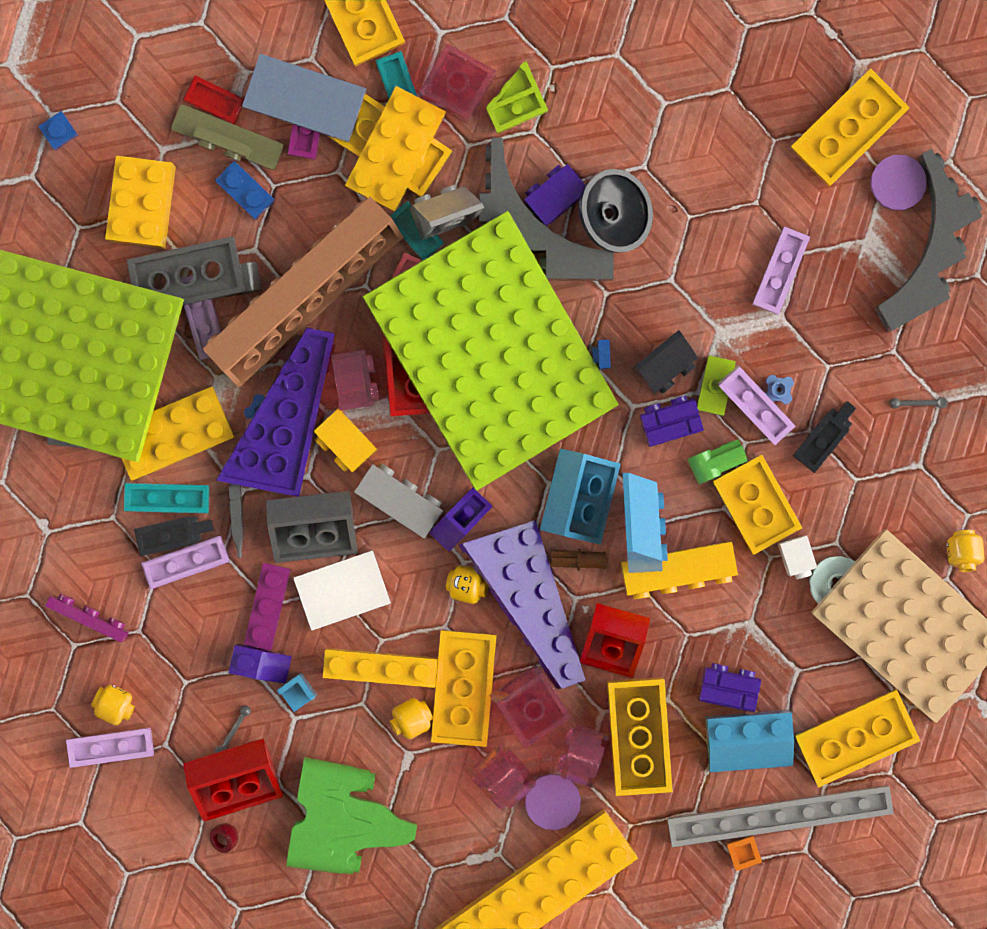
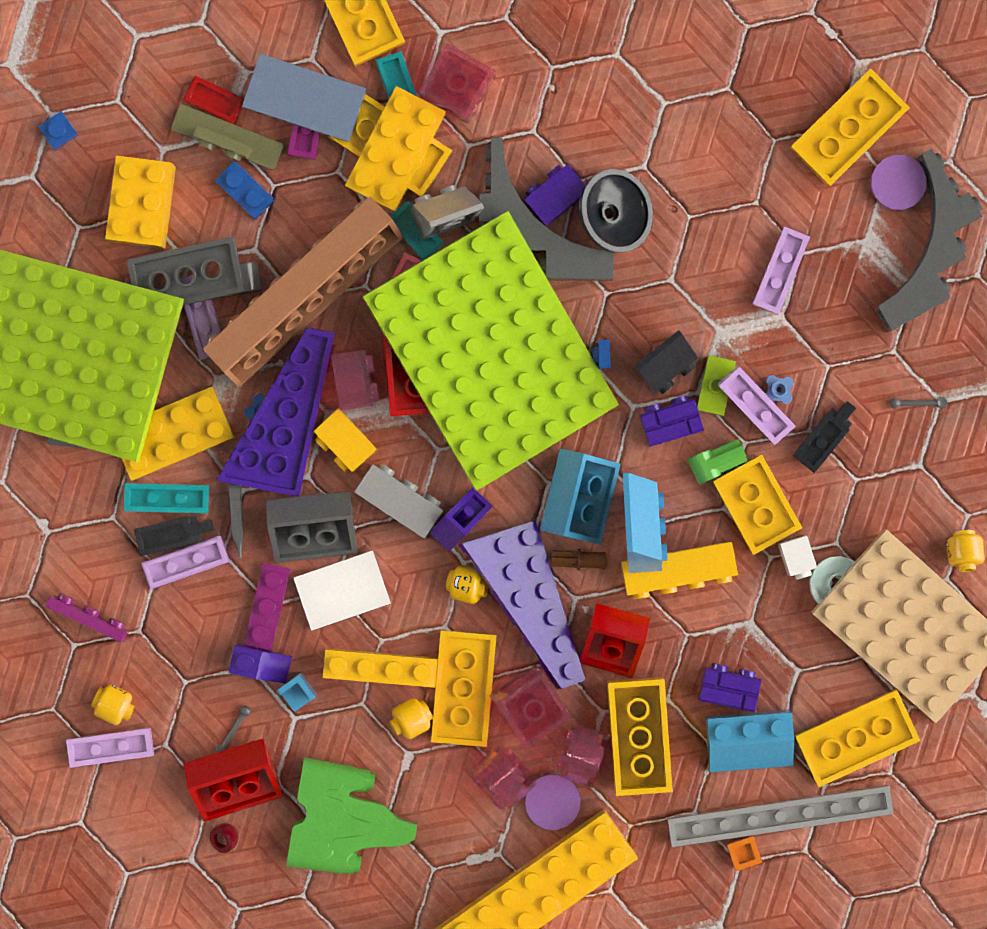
lime wing [486,61,548,134] -> none

